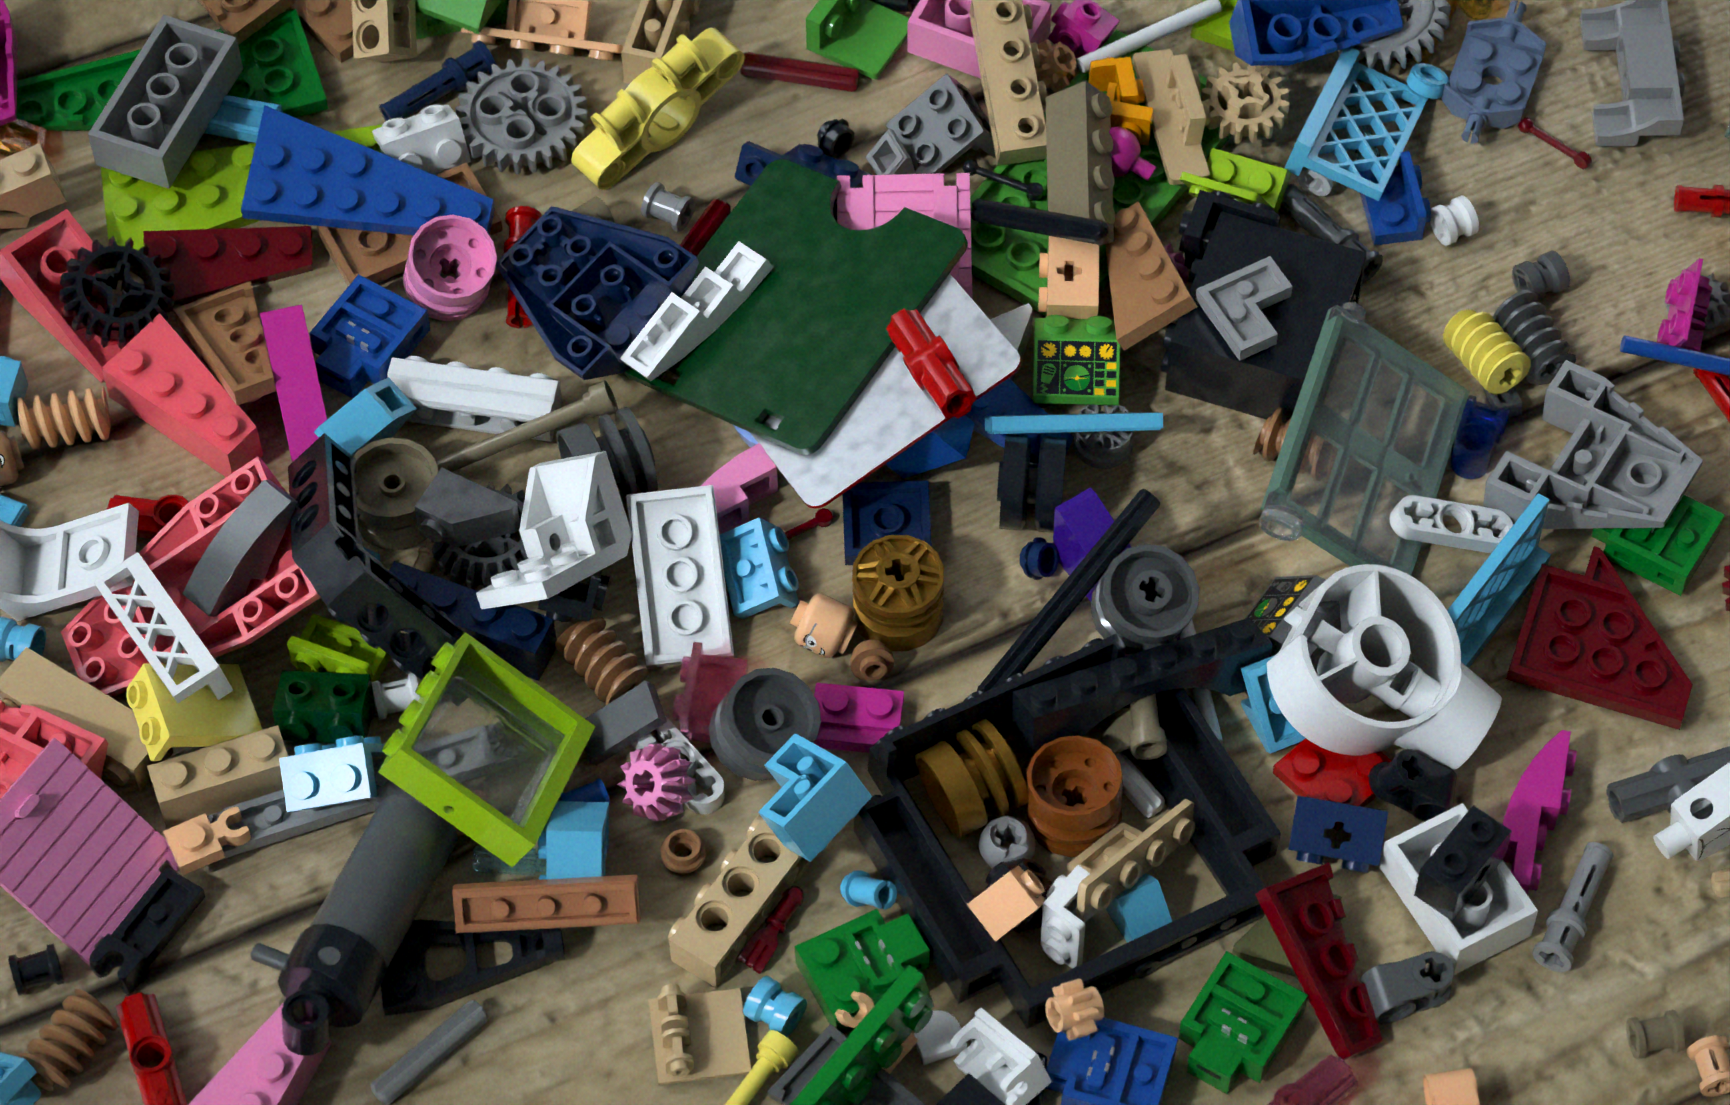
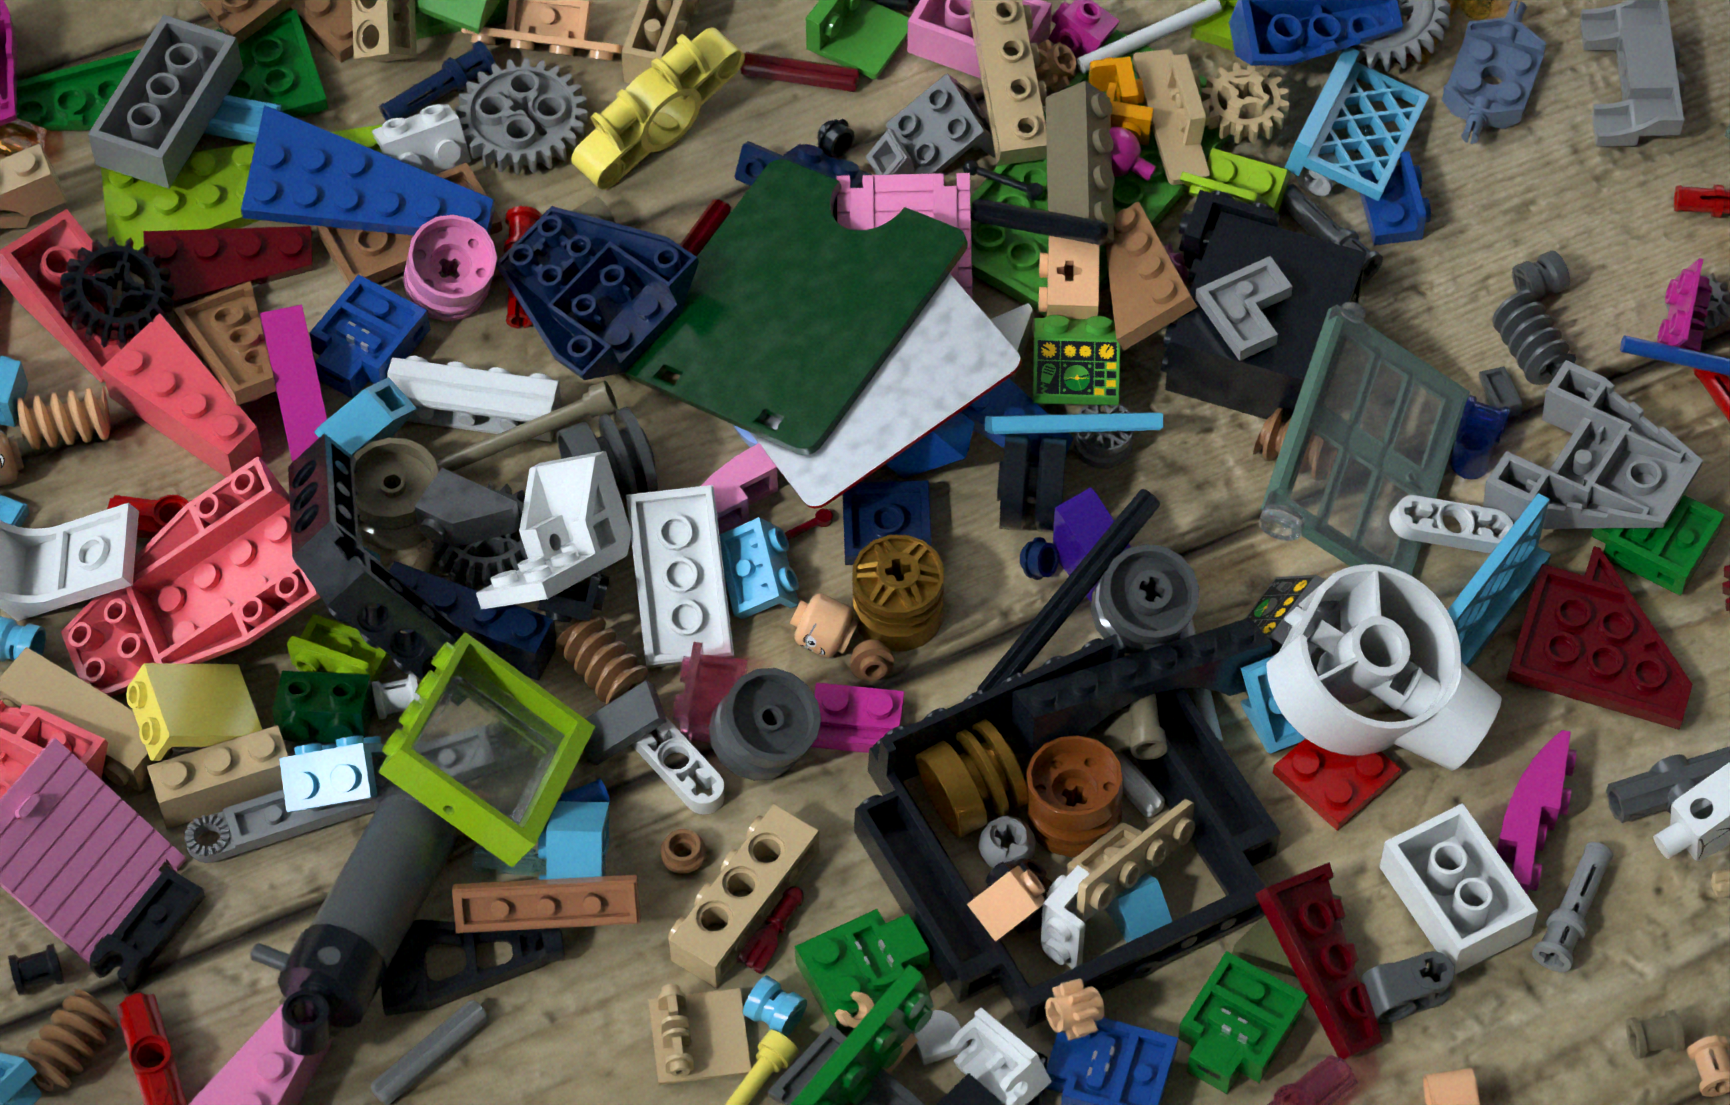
white fence [93,552,233,703] -> none
light nougat plate [163,807,251,876] -> none
dark grey slope [182,480,298,617] -> none
bright pink gear [617,744,696,821] -> none
white slope [620,241,773,381] -> none
light grey bush [641,182,695,232] -> none
medium azure brick [758,733,872,862] -> none
medium azure pin [840,870,897,910] -> none
red piece [886,309,977,418] -> none
dark blue brick [1288,795,1388,873] -> none
black piece [1369,749,1457,822] -> none
medium azure tile [1406,63,1450,99] -> none
black brick [1414,805,1512,921] -> none
white wheel [1430,195,1479,246] -> none
light yellow piece [1443,309,1531,395] -> none
dark red hinge [1518,118,1592,169] -> none

